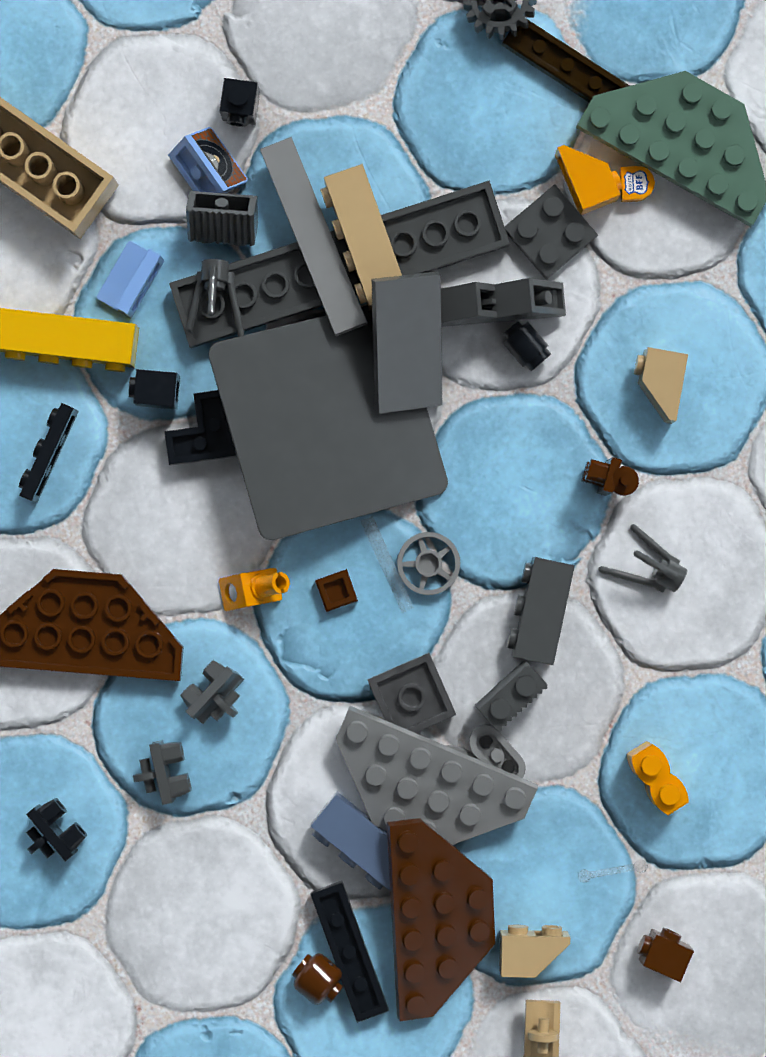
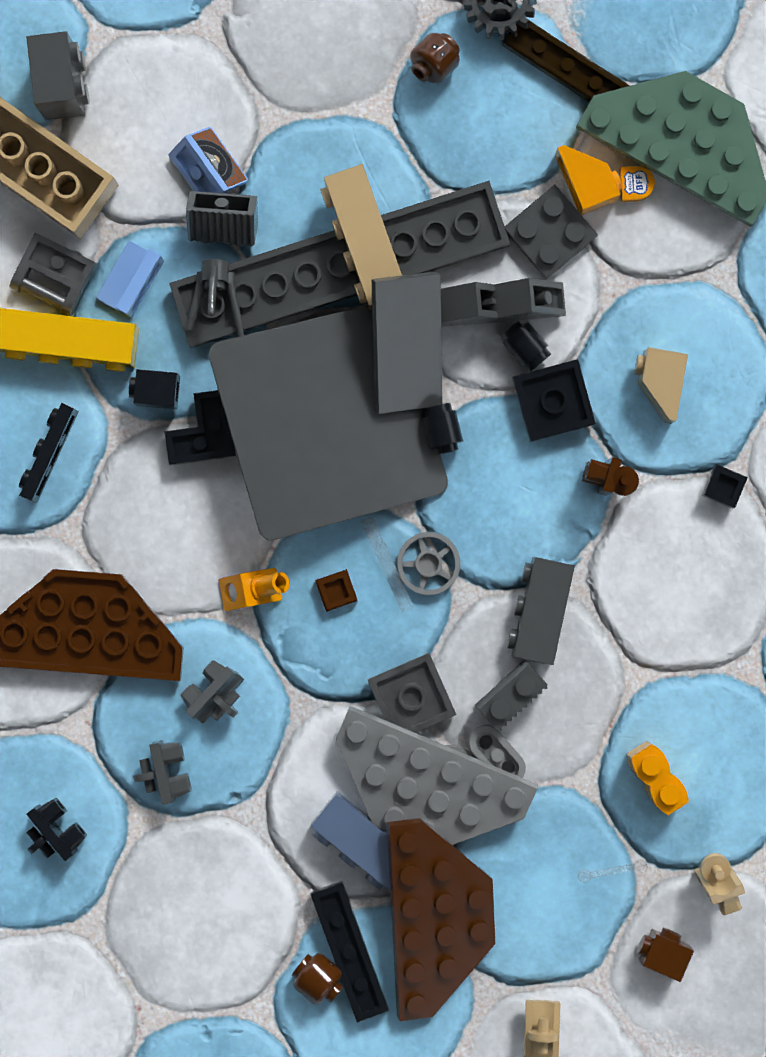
black brick [220,78,260,127] -> none
light grey tile [260,137,367,336] -> none
tan slope [499,925,570,978] -> none
dark grey plant [598,524,687,593] -> none
none -> flat silver plate [9,233,97,316]
none -> dark grey brick [26,31,90,120]
none -> reddish brown head [410,33,460,84]
none -> black brick [423,403,463,454]
none -> black plate [512,359,596,442]
none -> tan hips [694,853,745,915]
none -> black plate [702,464,748,509]

